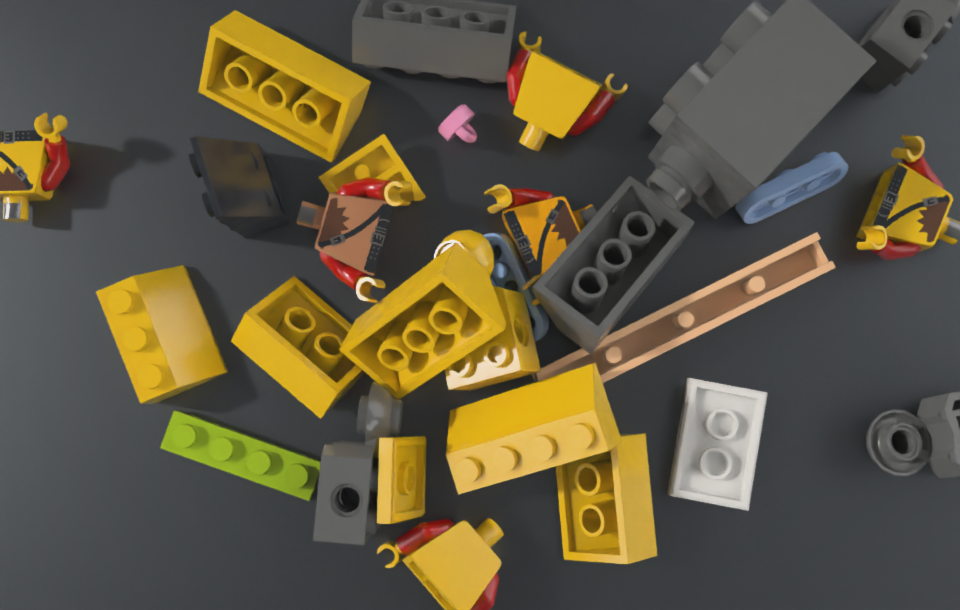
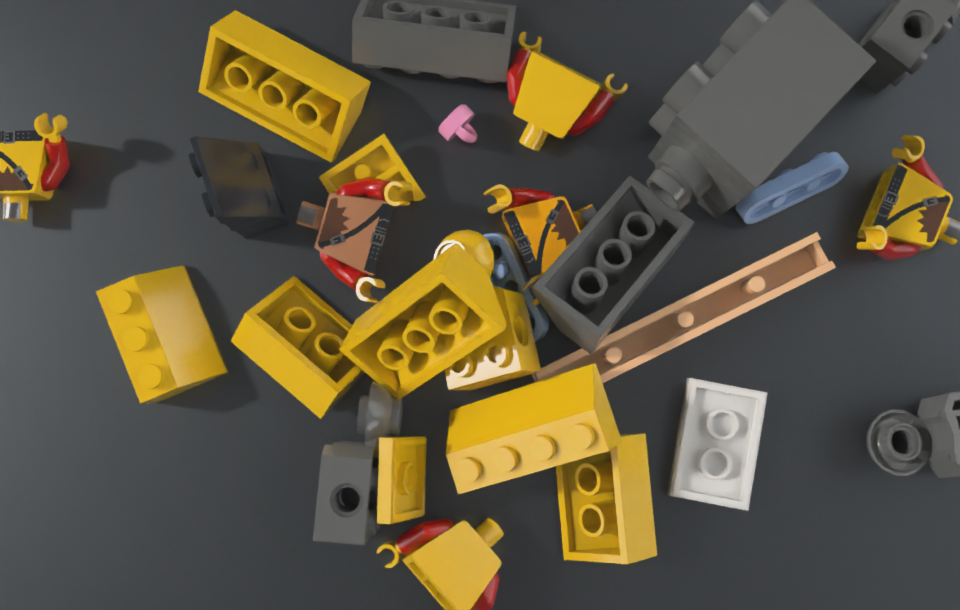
lime plate [160,410,321,501] -> none

